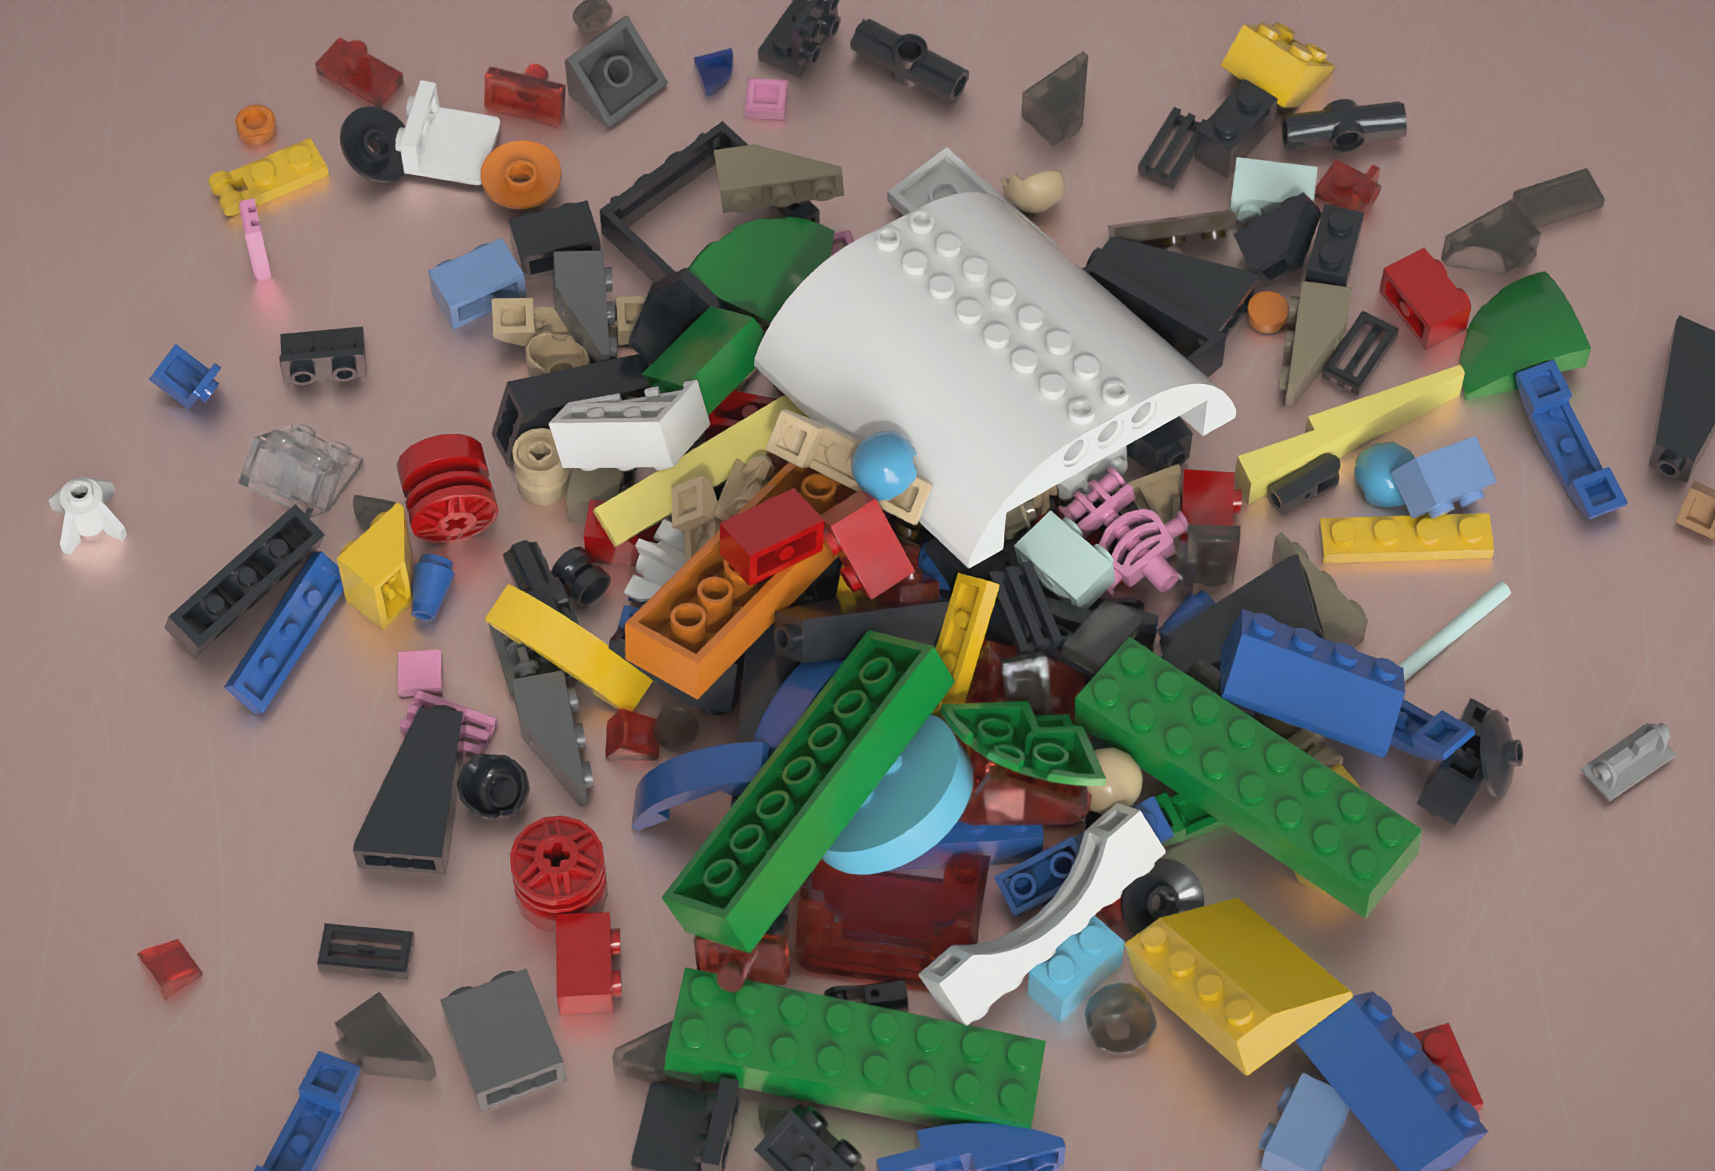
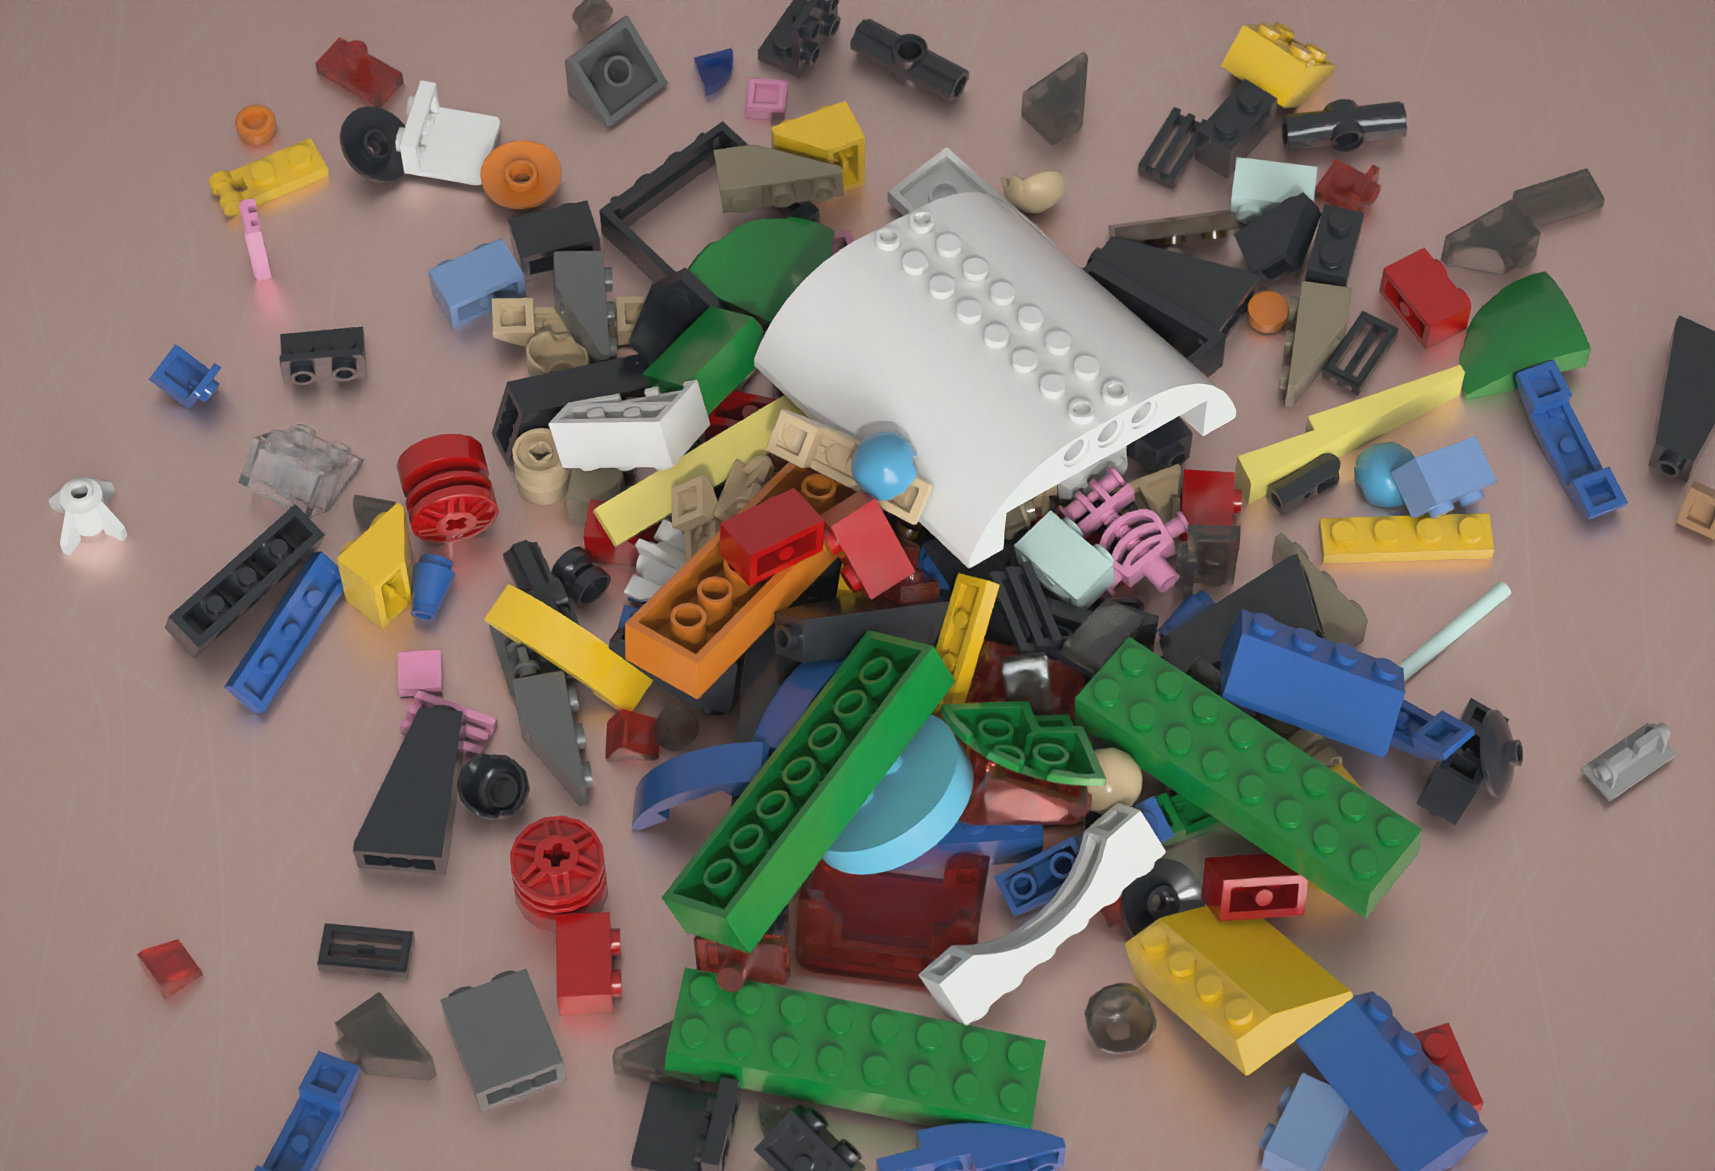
clear red tile [484,64,566,125] -> none
black bar [823,979,909,1011] -> none
medium azure piece [1027,915,1125,1023] -> none
none -> yellow slope [771,101,865,192]
none -> red brick [1201,853,1308,921]

